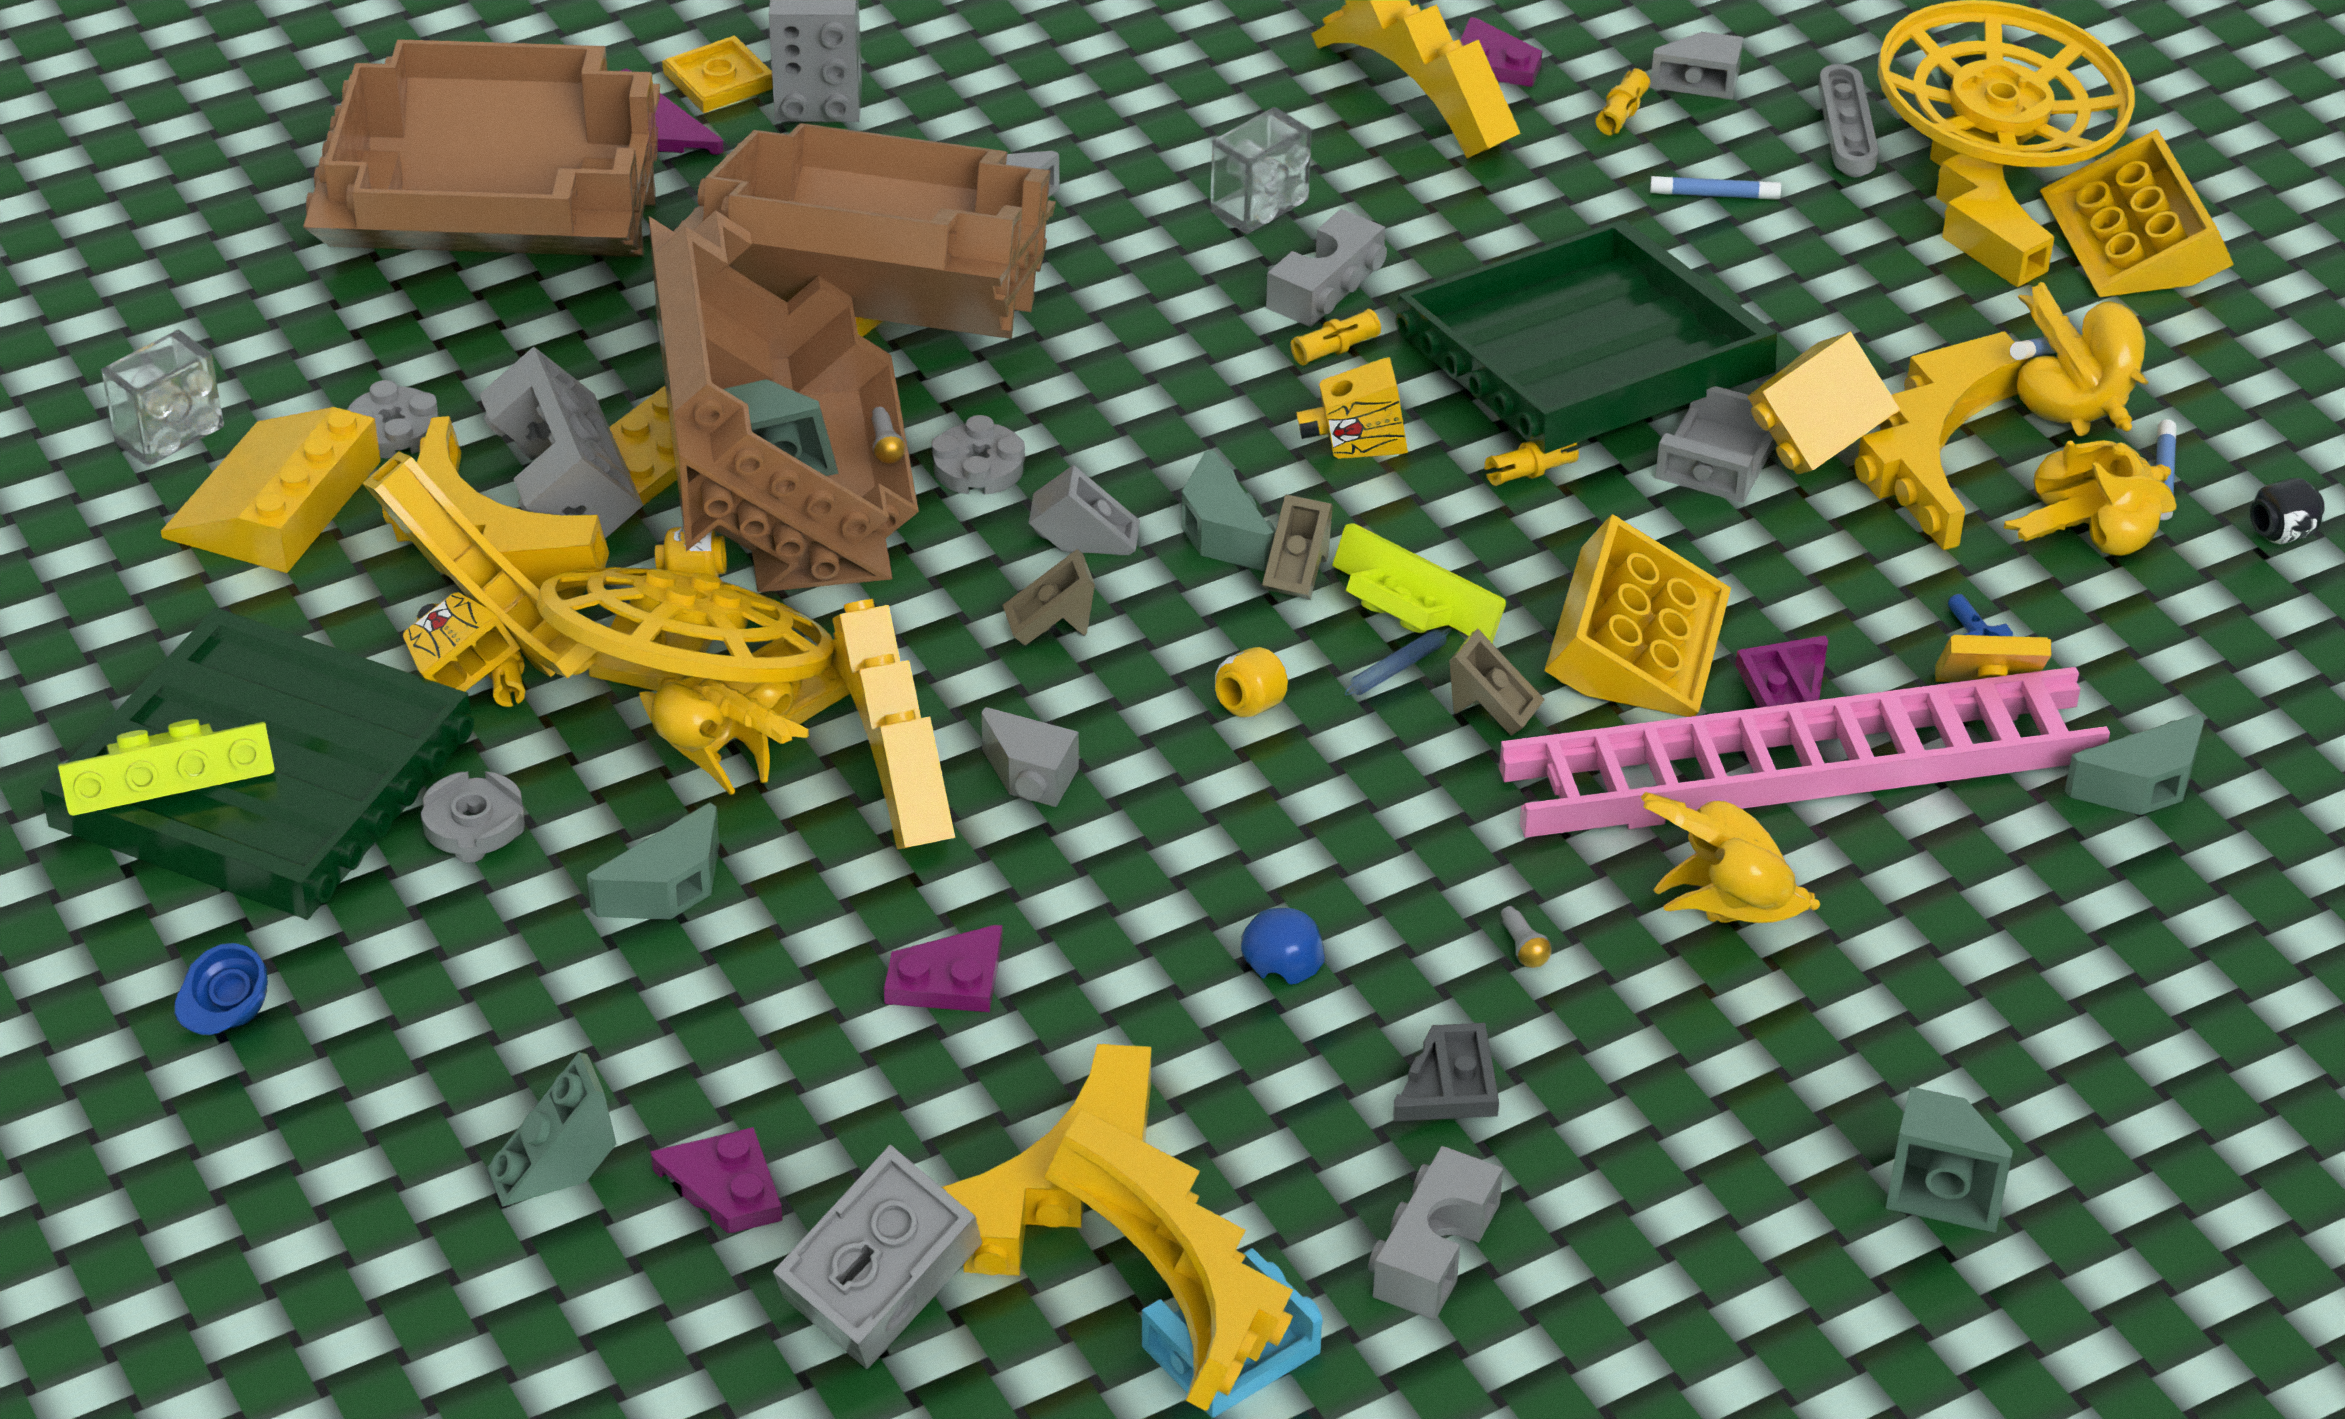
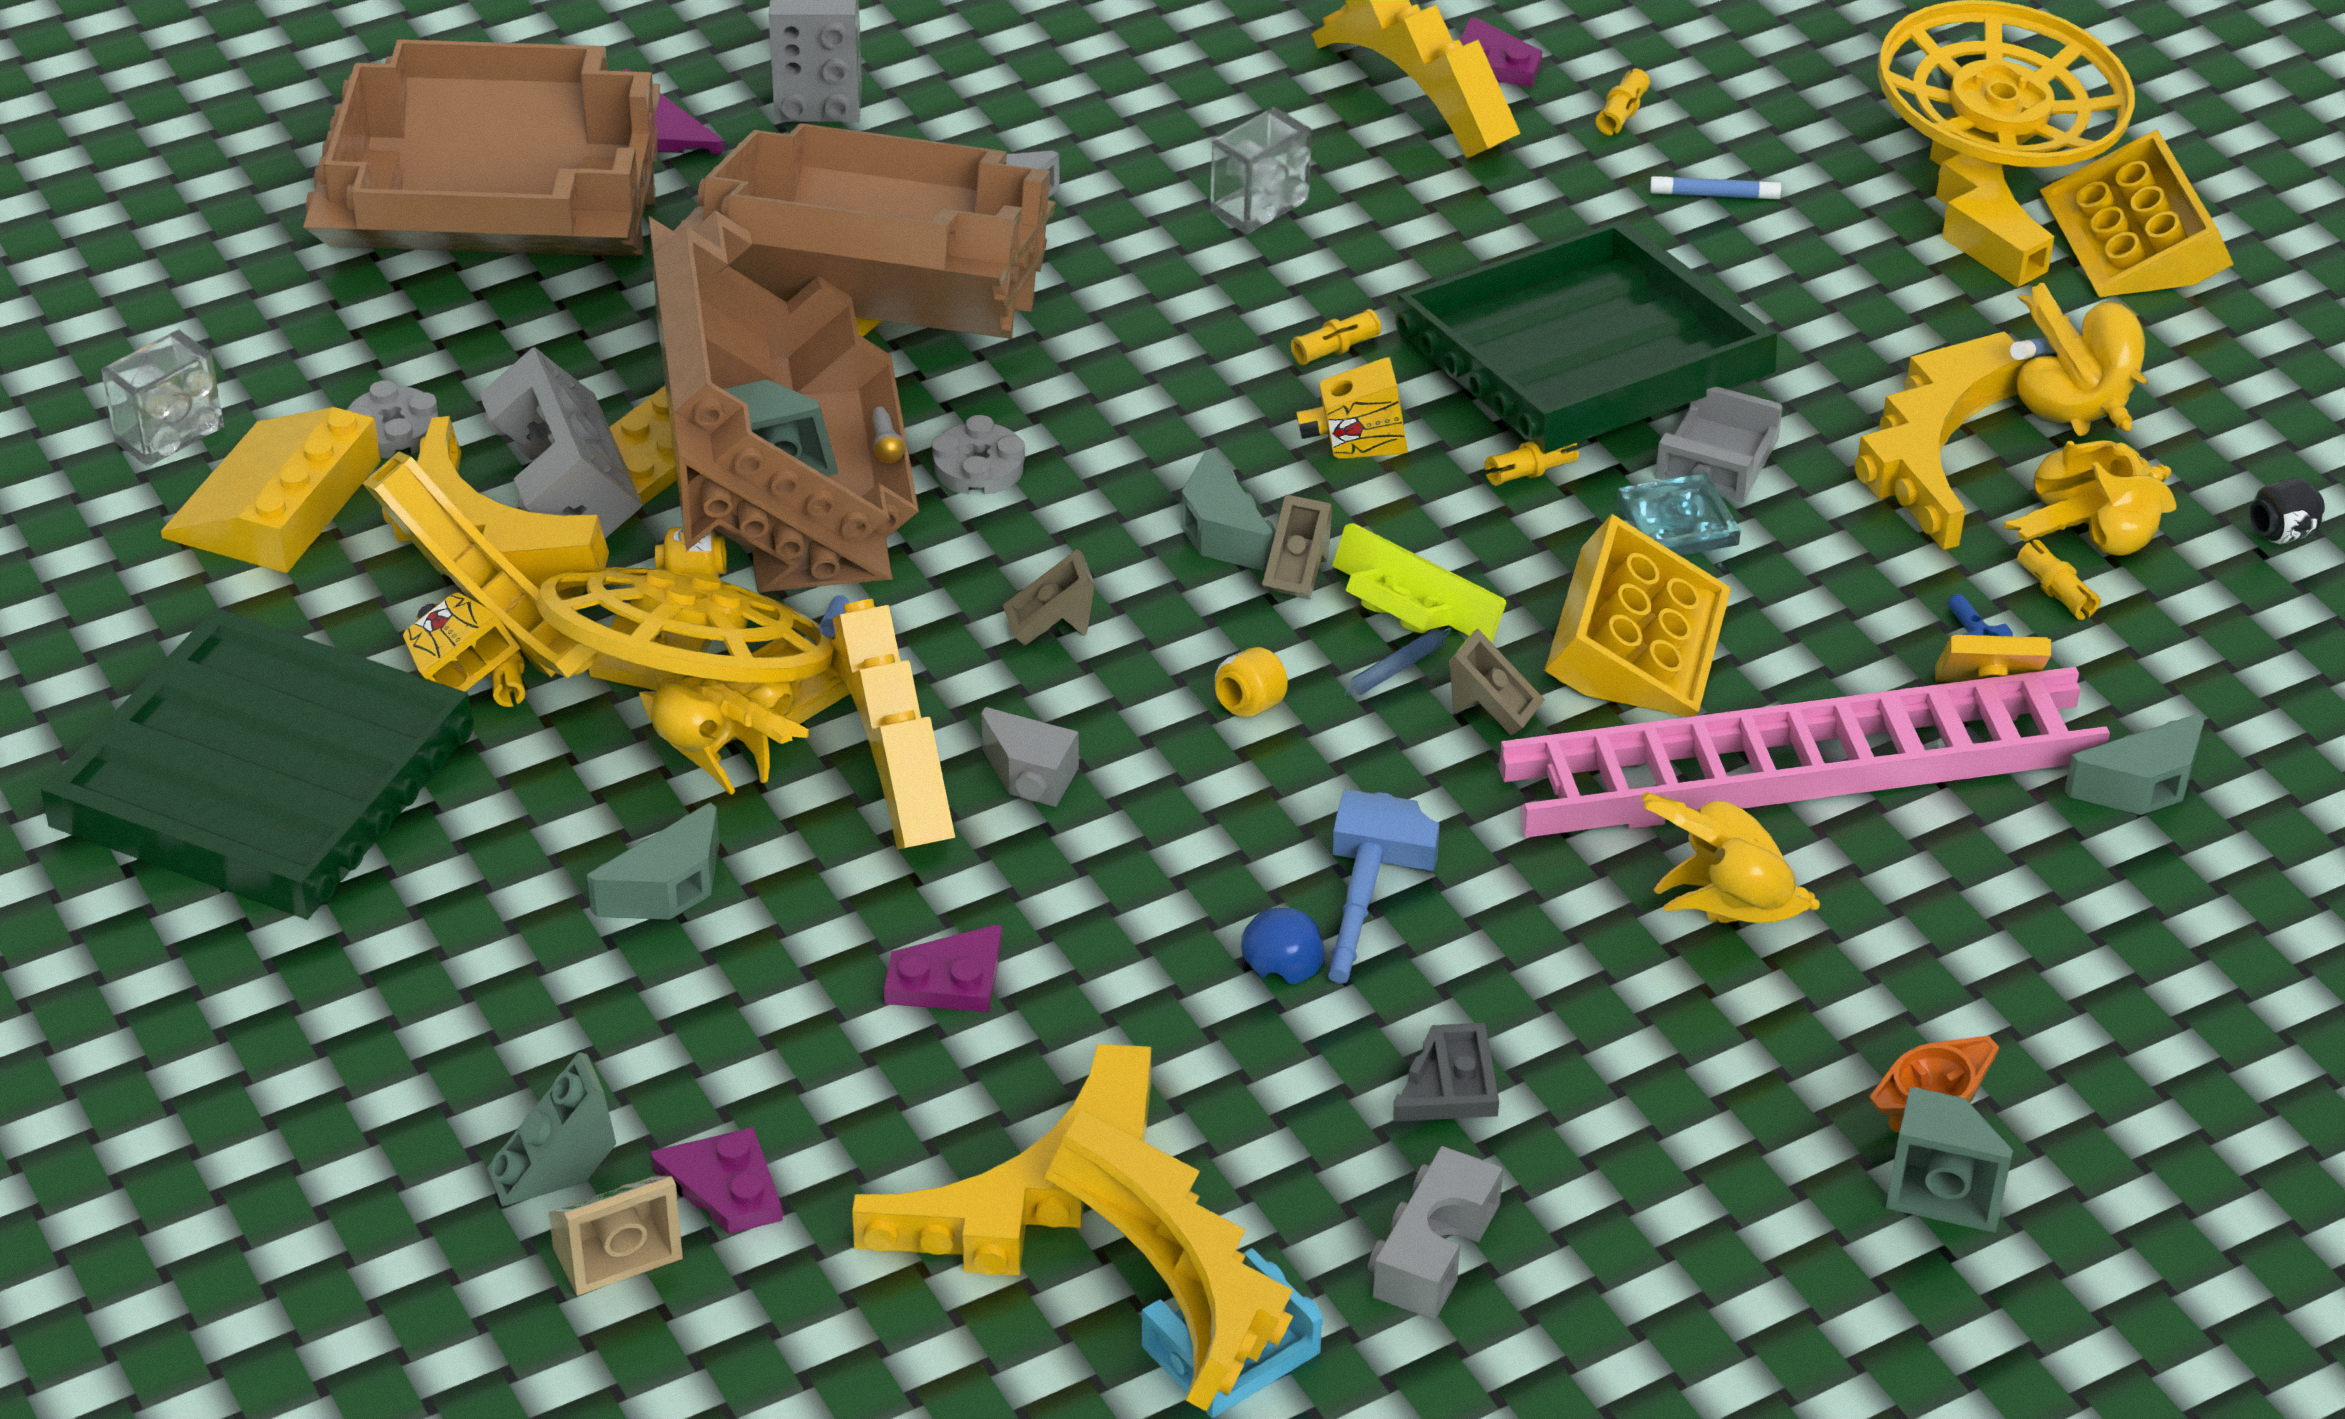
neon yellow bracket [58,719,275,816] -> none
blue hat [174,943,268,1035] -> none
light grey plate [421,771,525,863] -> none
yellow tile [662,36,773,113] -> none
light grey piece [773,1145,982,1370] -> none
light grey slope [1029,464,1140,556] -> none
light grey arch [1266,209,1387,327] -> none
piece [1501,906,1551,968] -> none
light grey slope [1650,32,1744,100] -> none
magenta wing [1735,635,1828,708] -> none
yellow slope [1747,331,1900,474] -> none
light grey plate [1818,64,1878,177] -> none
medium blue bar [2156,419,2176,520] -> none
none -> tan slope [549,1176,683,1296]
none -> medium blue piece [819,595,850,637]
none -> medium blue piece [1328,789,1440,984]
none -> clear light blue plate [1617,473,1741,556]
none -> orange hat [1870,1035,1999,1132]
none -> yellow pin [2017,540,2101,620]

